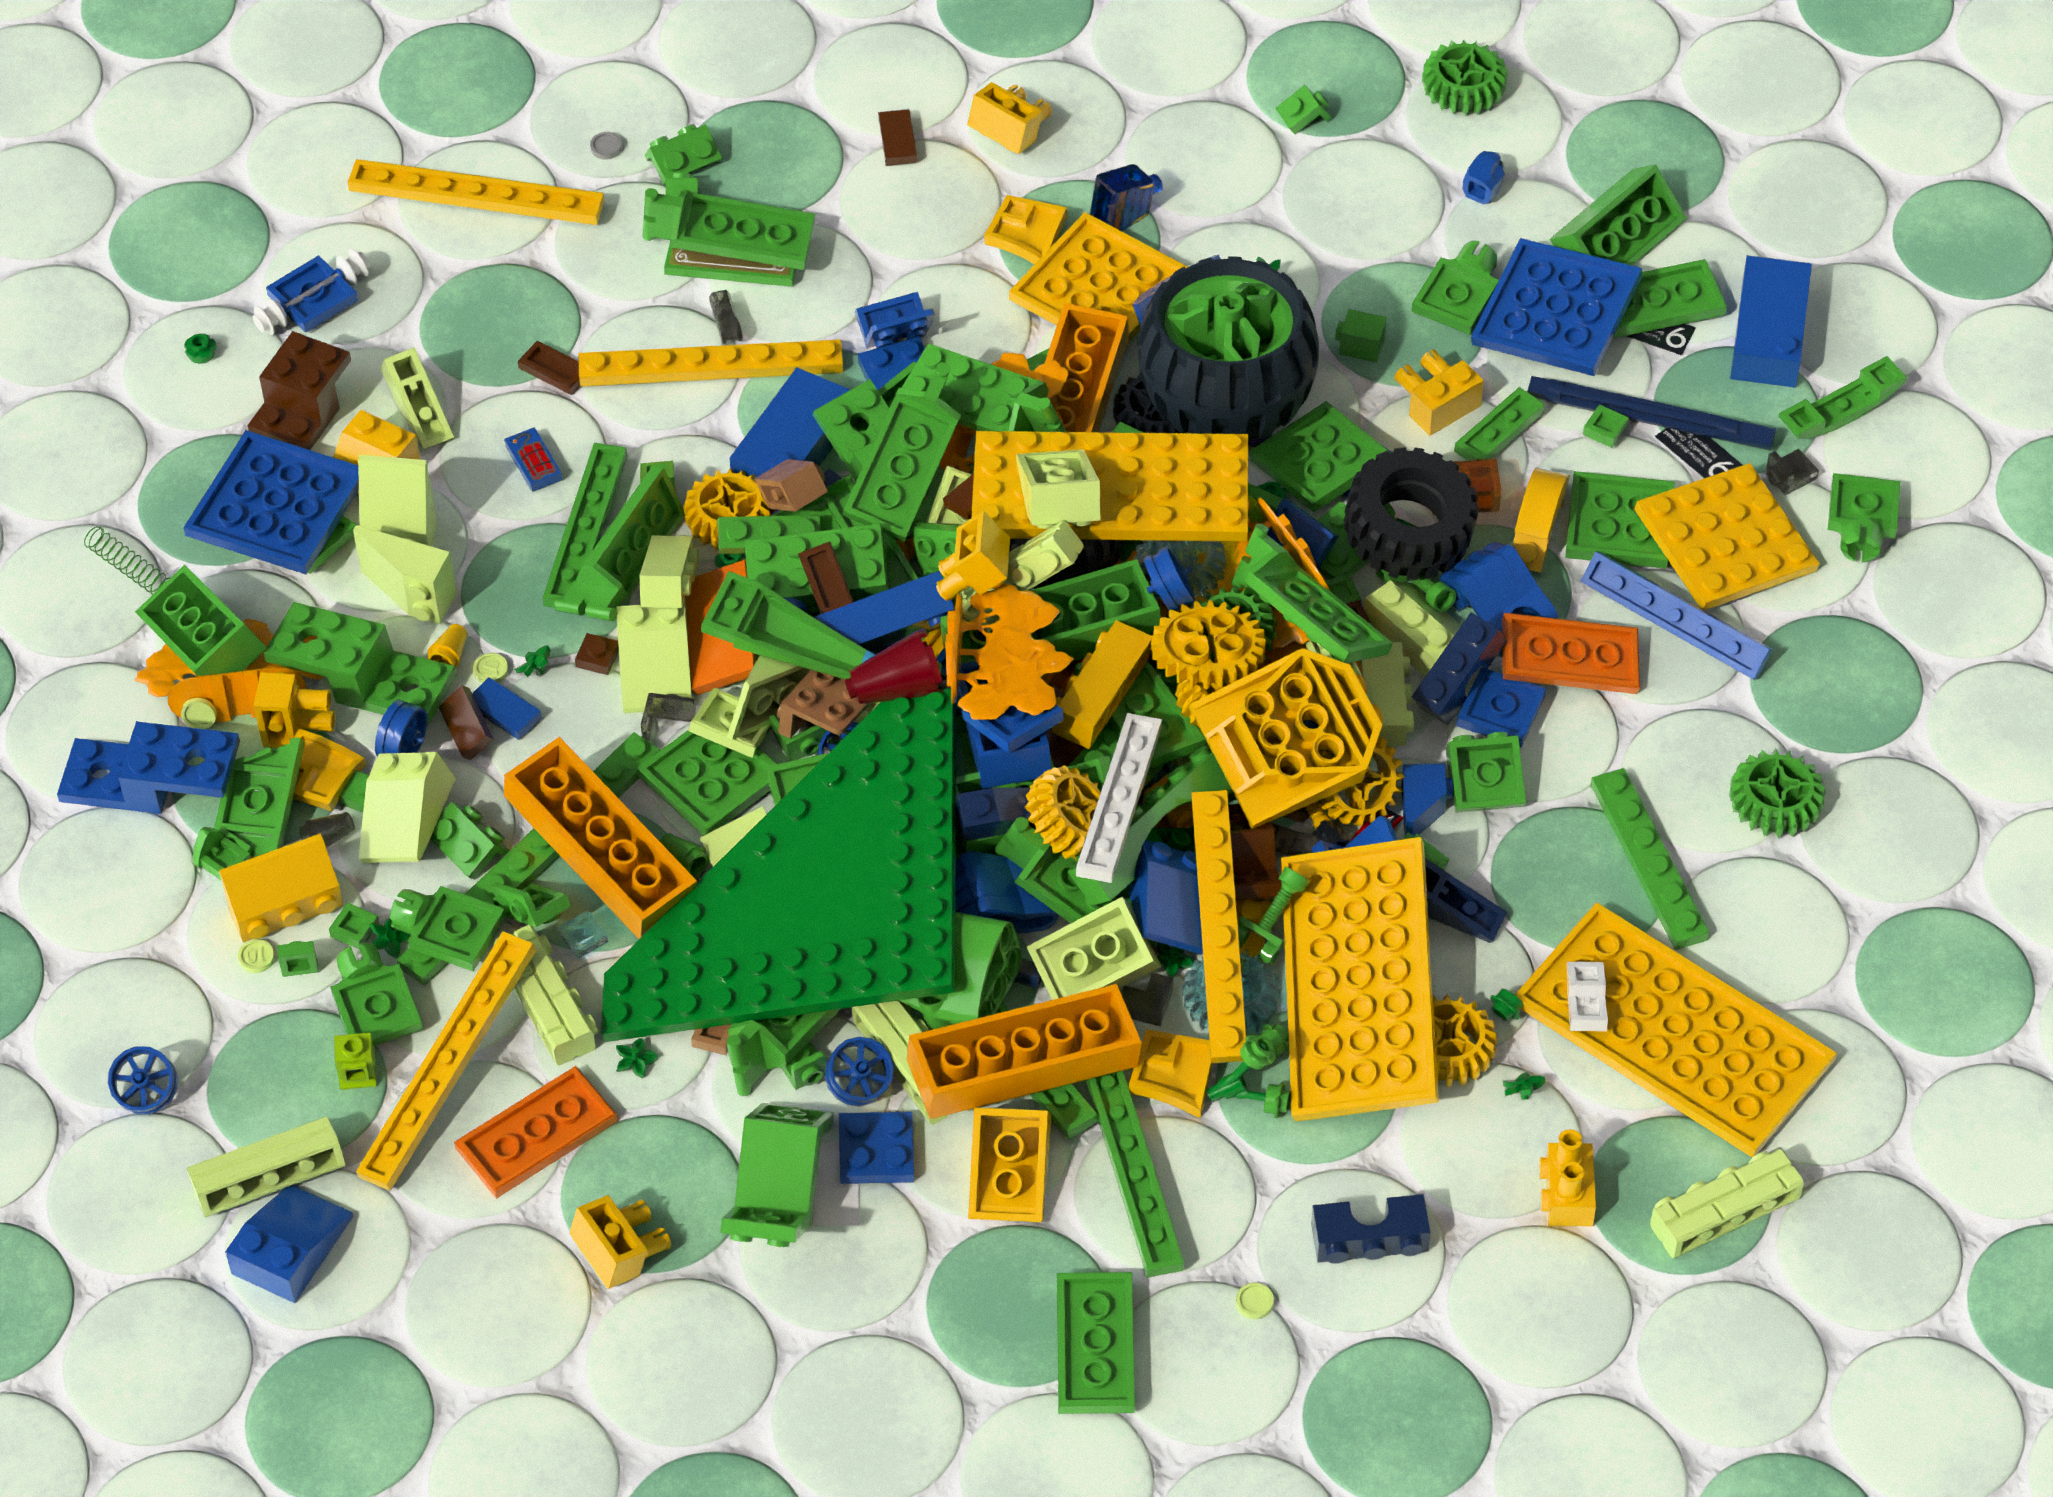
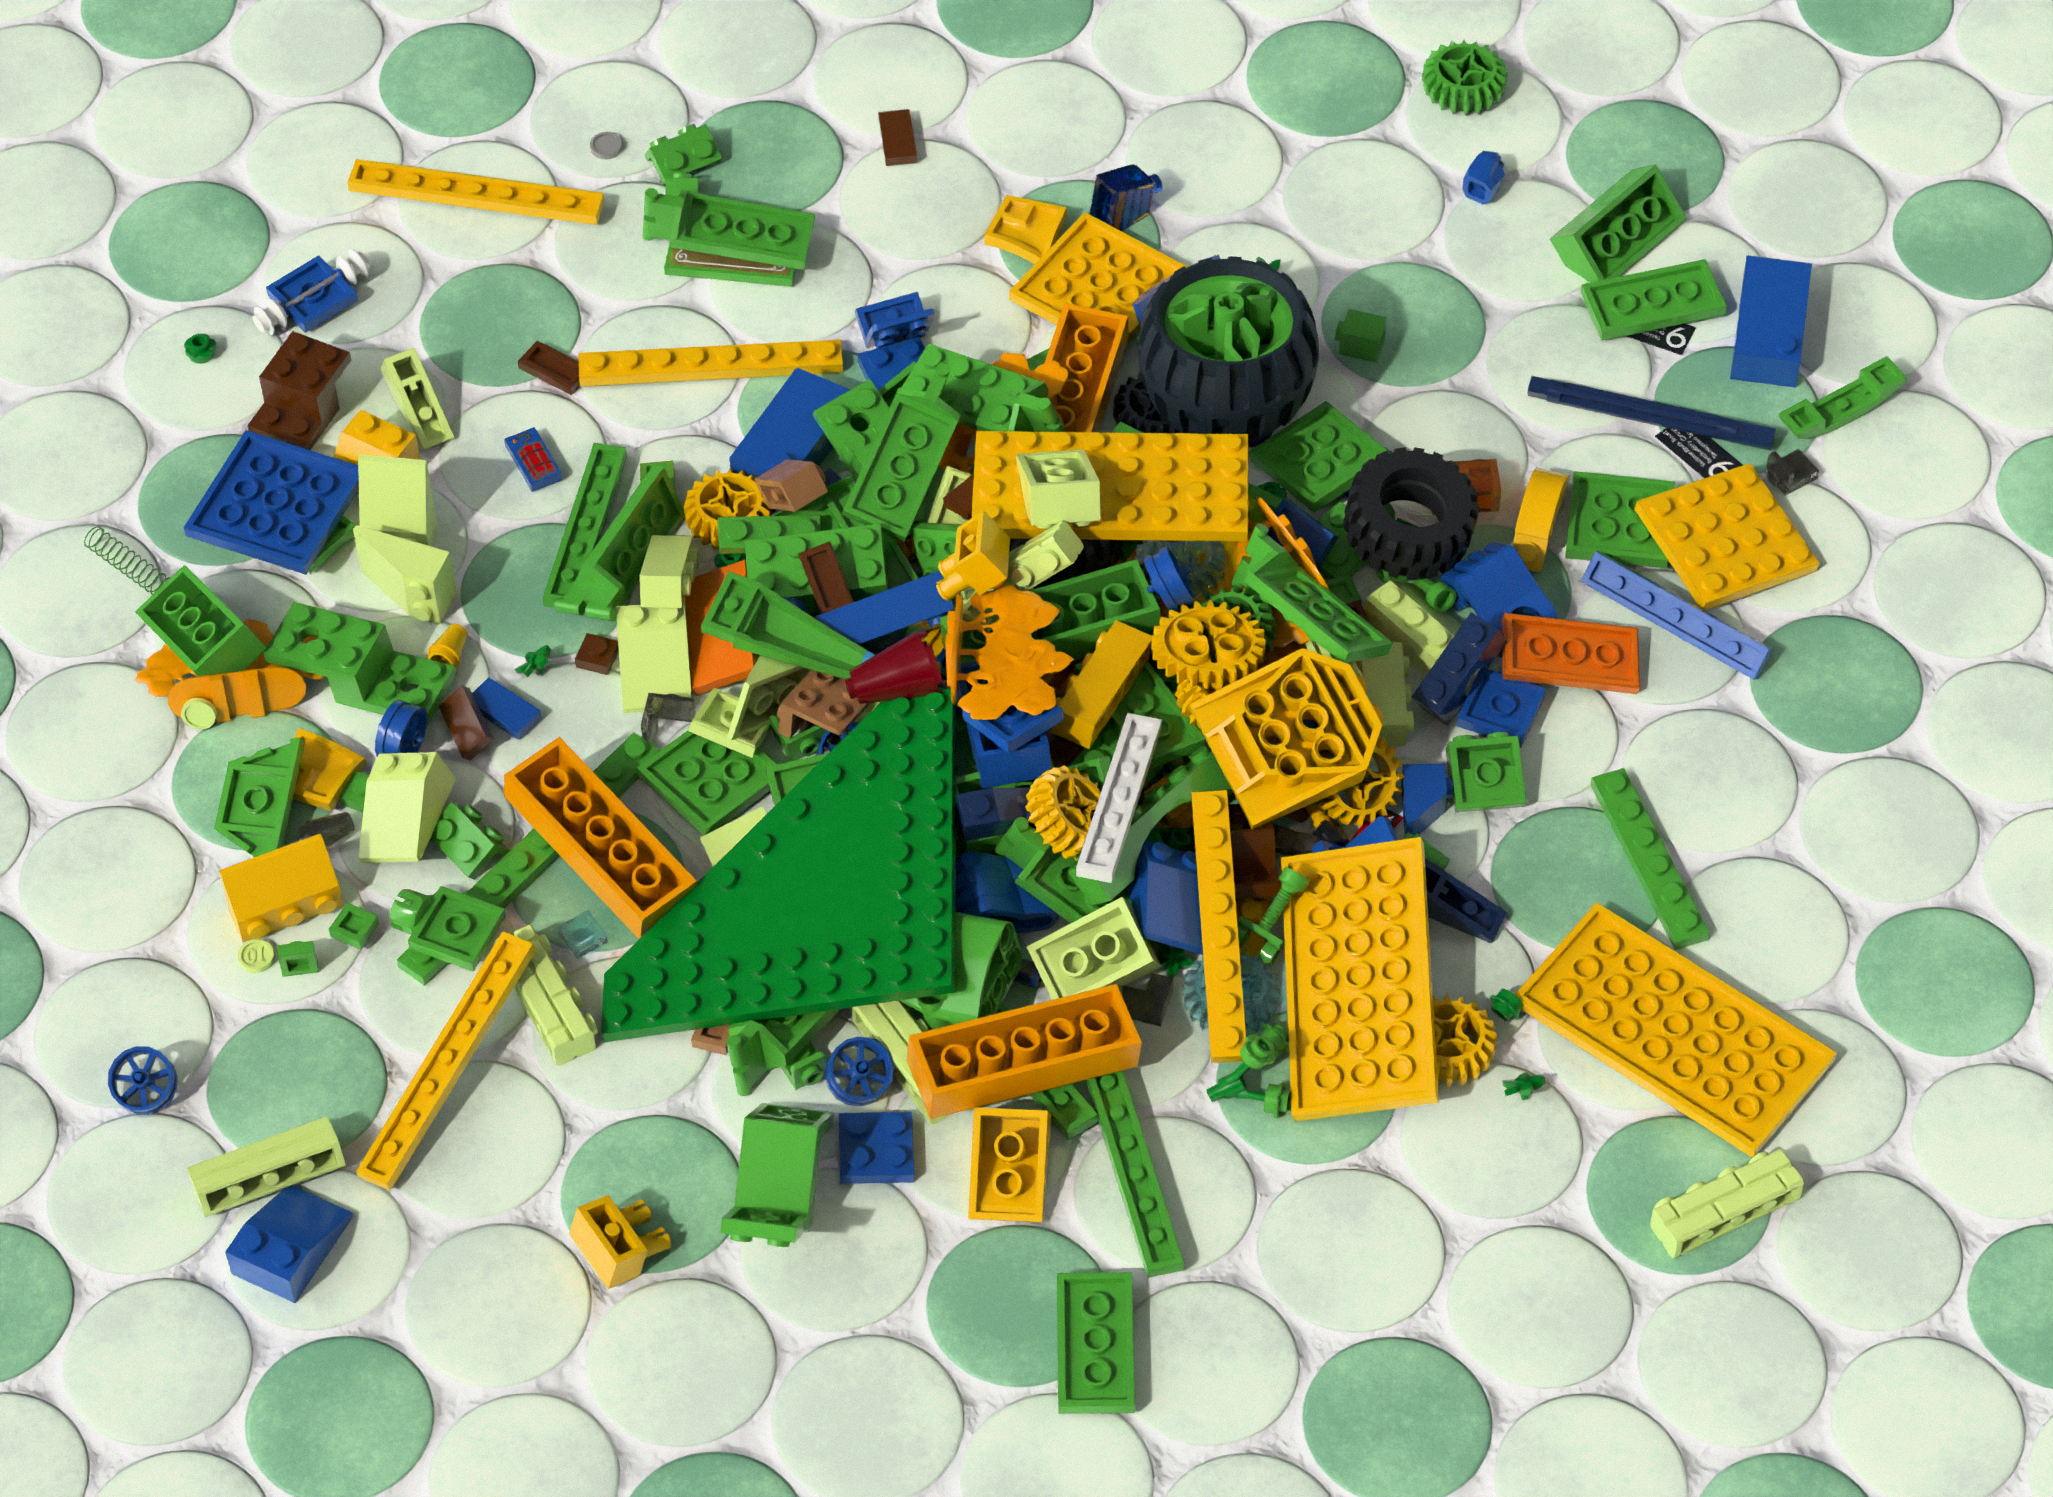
blue bracket [57,721,240,814] -> none
bright green tile [193,827,251,880] -> none
yellow brick [254,672,335,748] -> none
bright green plate [330,943,423,1046] -> none
lime window [334,1033,377,1090] -> none
green plant [370,918,410,958] -> none
orange tile [454,1066,618,1199] -> none
yellowish green piece [473,653,508,683] -> none
bright green bracket [491,883,571,927] -> none
green plant [616,1037,658,1078] -> none
bright green cone [660,833,709,878] -> none
clear smoke bar [709,289,743,345] -> none
white sticker [812,1142,859,1226] -> none
yellow brick [967,82,1052,154] -> none
yellow plate [1129,1029,1214,1117] -> none
yellowish green piece [1236,1283,1274,1319] -> none
bright green bracket [1275,85,1332,134] -> none
dark blue arch [1311,1194,1431,1264] -> none
yellow brick [1394,349,1484,436] -> none
bright green plate [1412,241,1499,335] -> none
bright green plate [1454,387,1545,469] -> none
blue plate [1471,238,1643,376] -> none
yellow brick [1539,1129,1596,1227] -> none
white slope [1567,962,1608,1031] -> none
bright green plate [1583,404,1629,448] -> none
bright green gear [1729,749,1826,839] -> none
bright green plate [1827,473,1900,563] -> none

